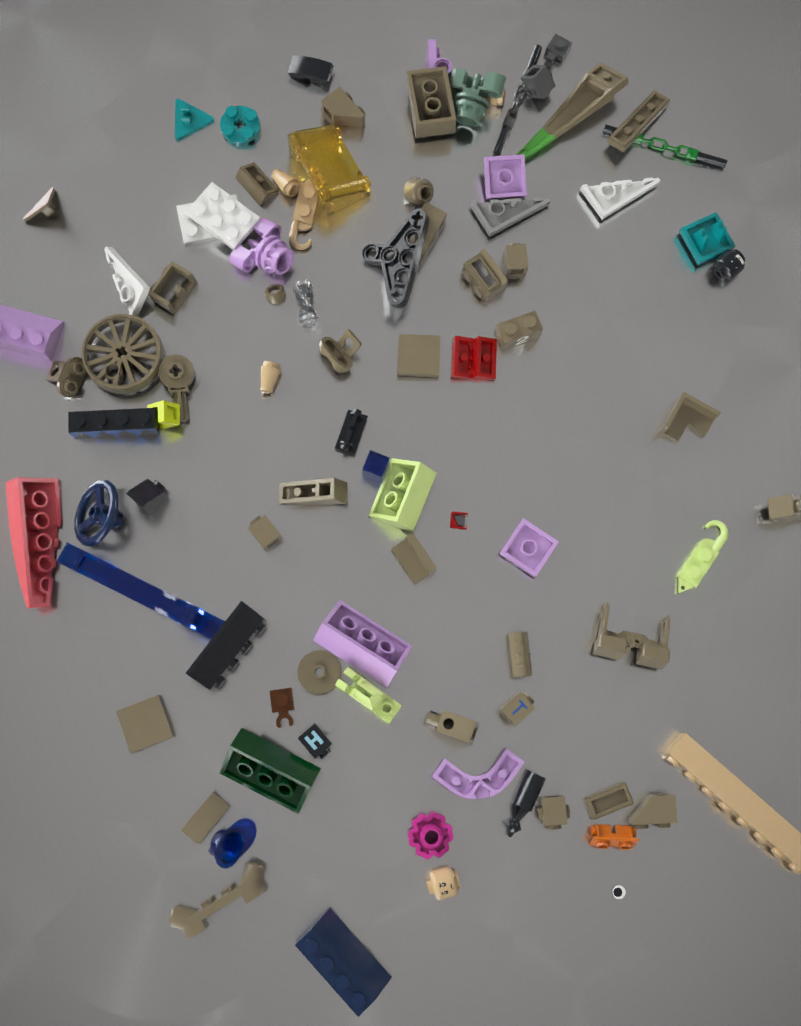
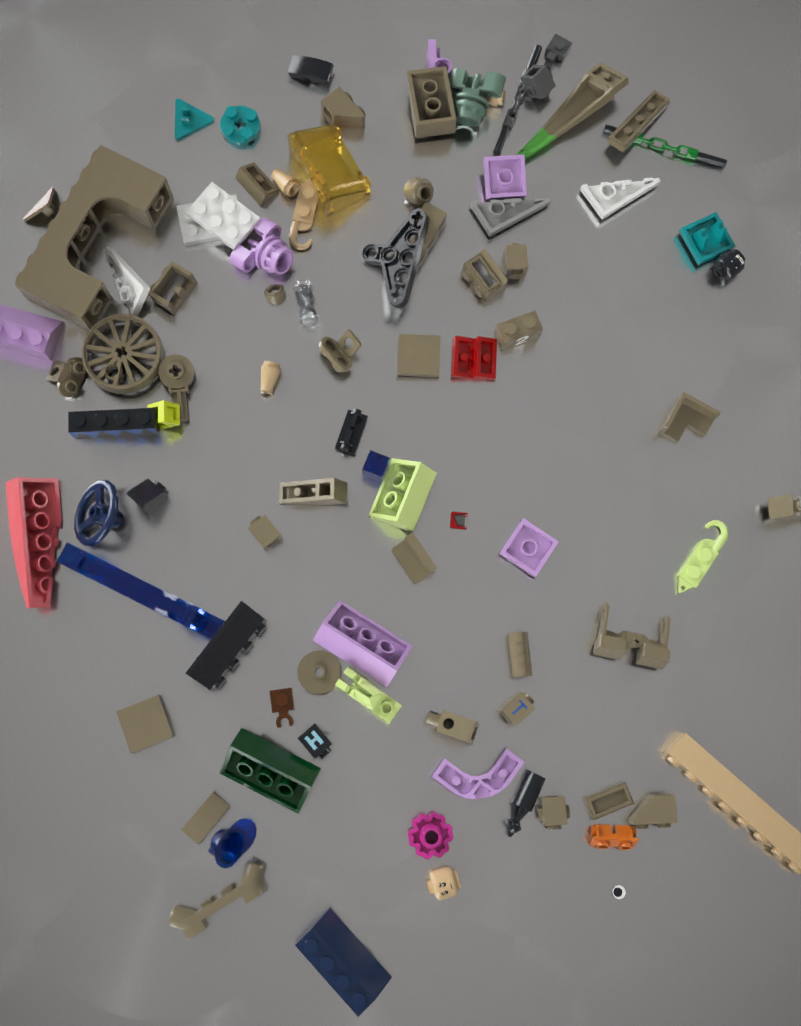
none -> dark tan arch [15,145,173,331]

